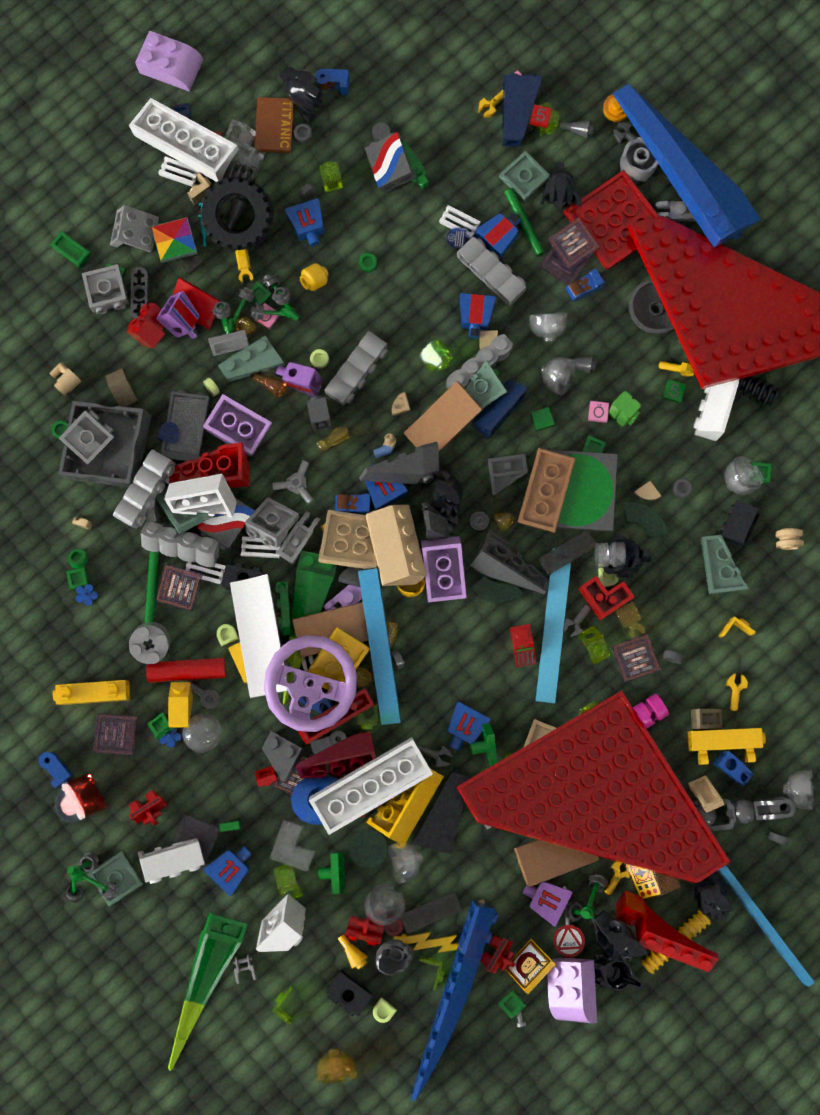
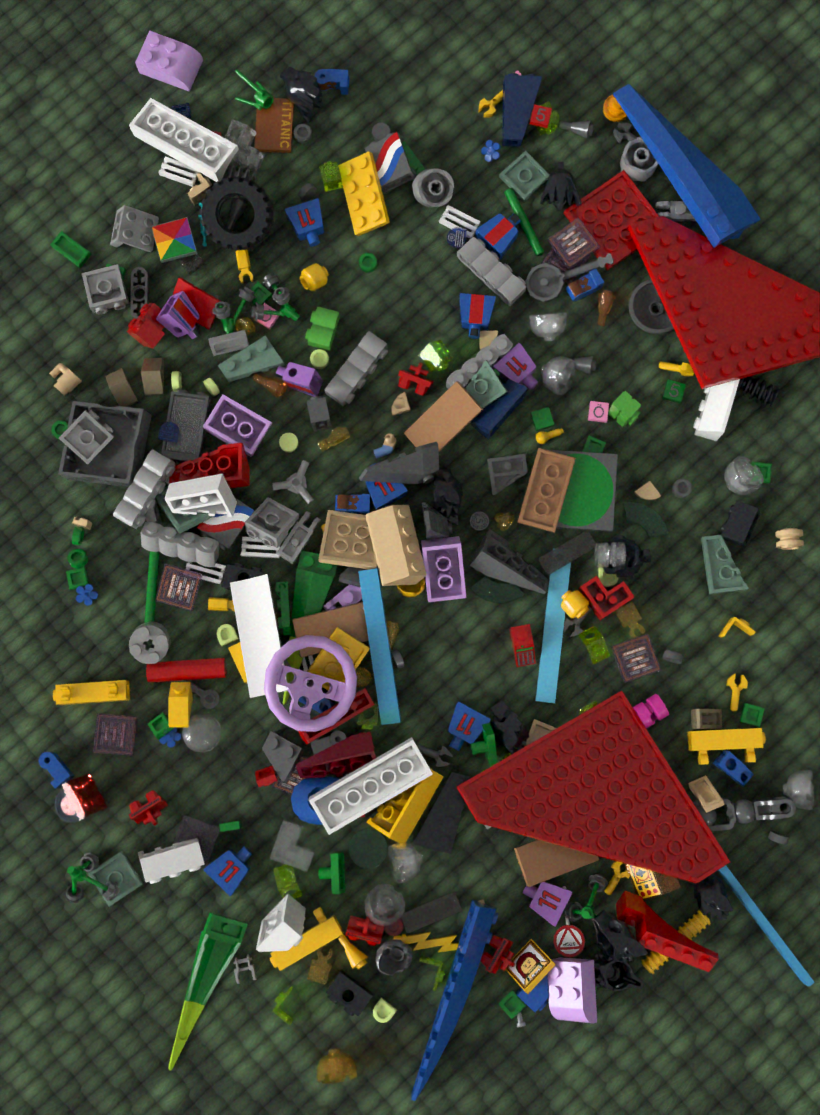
none -> green tile [72,526,85,546]
none -> dark tan slope [141,358,164,396]
none -> yellowish green tile [171,371,182,392]
none -> yellow bar [208,597,235,612]
none -> green plant [235,69,274,110]
none -> yellow brick [270,907,344,971]
none -> yellowish green tile [279,433,298,452]
none -> bright green brick [305,307,340,351]
none -> clear yellow plate [307,947,333,985]
none -> yellow plate [338,152,390,236]
none -> red hips [398,362,434,396]
none -> light grey brick [412,168,454,207]
none -> blue plant [481,140,501,162]
none -> black piece [491,700,530,755]
none -> medium lavender torso [493,343,538,390]
none -> blue slope [516,975,549,1012]
none -> dark grey piece [525,253,613,303]
none -> yellow piece [536,428,564,444]
none -> yellow head [561,590,589,619]
none -> clear orange cone [597,290,616,326]
none -> green tile [739,703,765,727]

